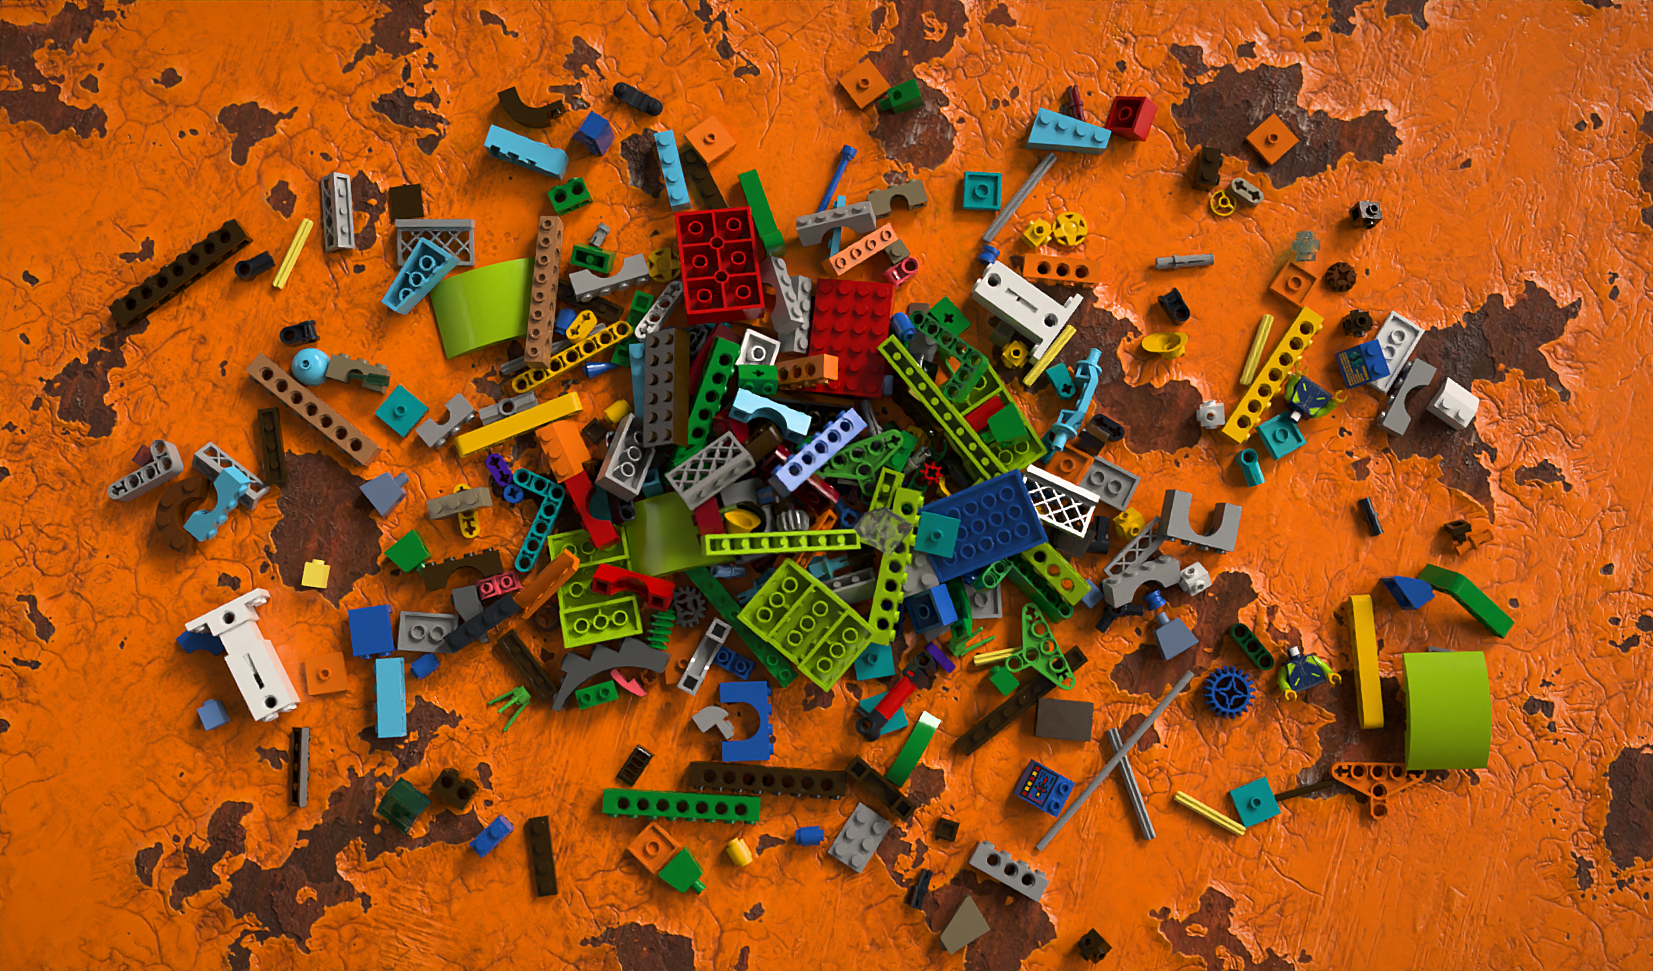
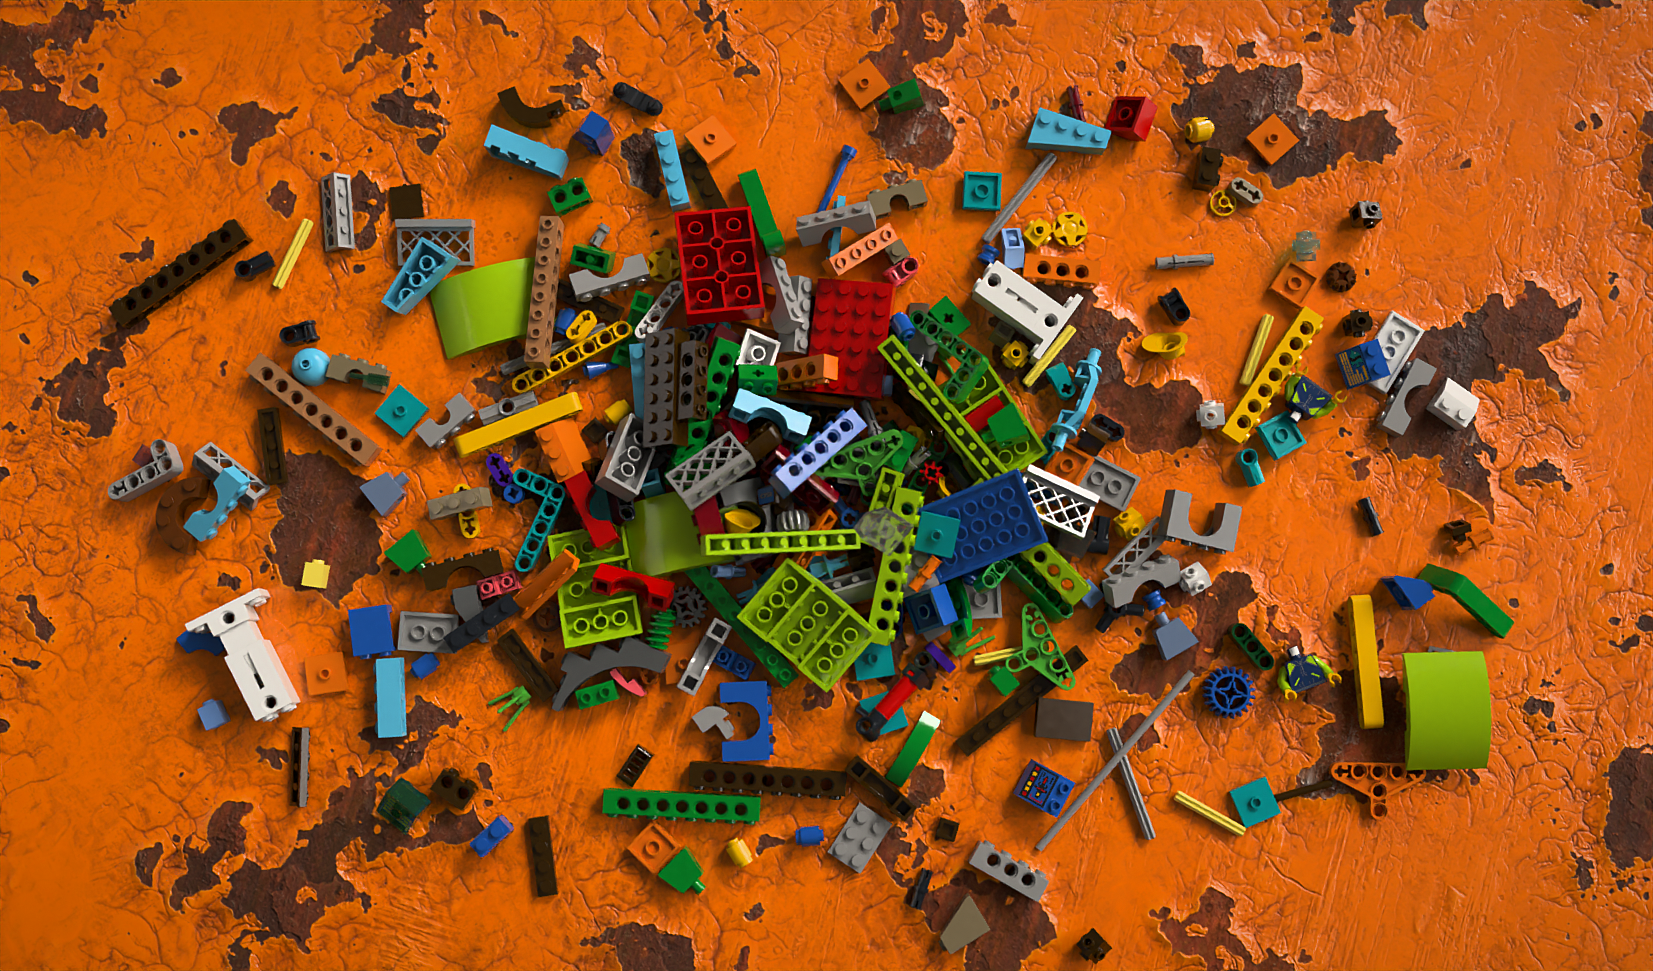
none -> dark brown brick [675,340,708,423]
none -> orange pin [908,555,942,593]
none -> light blue slope [1001,228,1025,269]
none -> yellow head [1184,117,1214,143]

